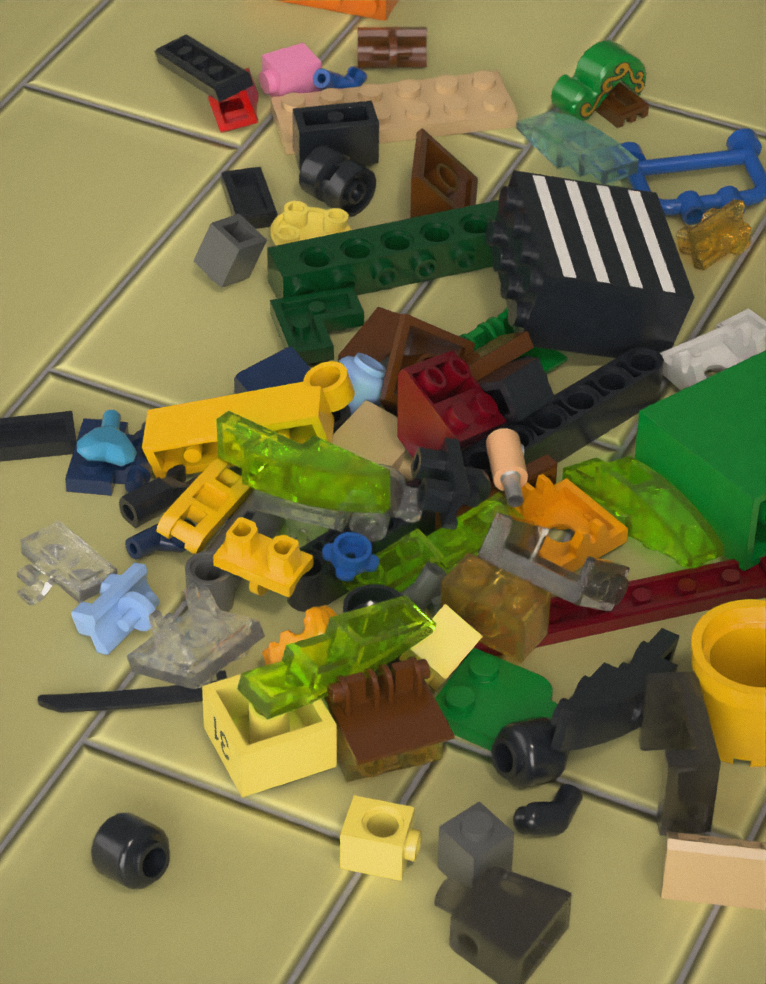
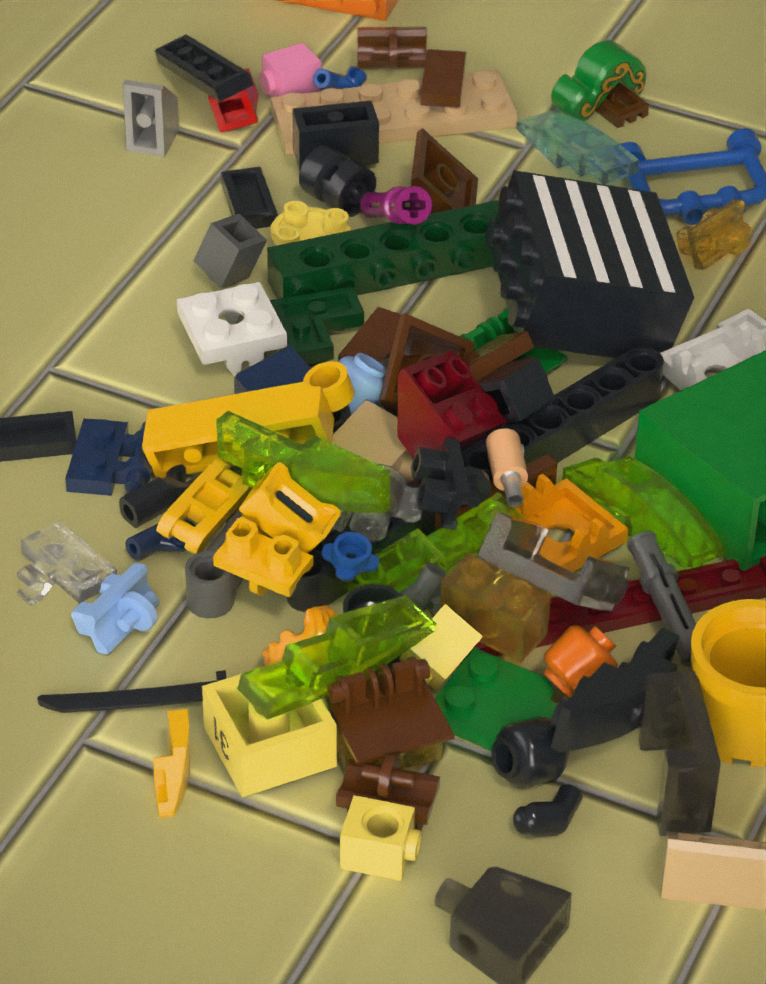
dark azure rock [76,410,137,467] -> none
black head [91,813,170,889] -> none
clear plate [126,583,265,690] -> none
dark grey brick [438,801,514,900] -> none
none -> light grey slope [123,80,179,157]
none -> yellow slope [153,709,191,818]
none -> white piece [177,282,287,376]
none -> yellow piece [239,462,341,553]
none -> reddish brown hips [336,752,440,830]
none -> magenta pin [360,186,432,225]
none -> reddish brown tile [420,49,466,108]
none -> orange head [544,625,618,698]
none -> dark grey pin [627,531,696,667]

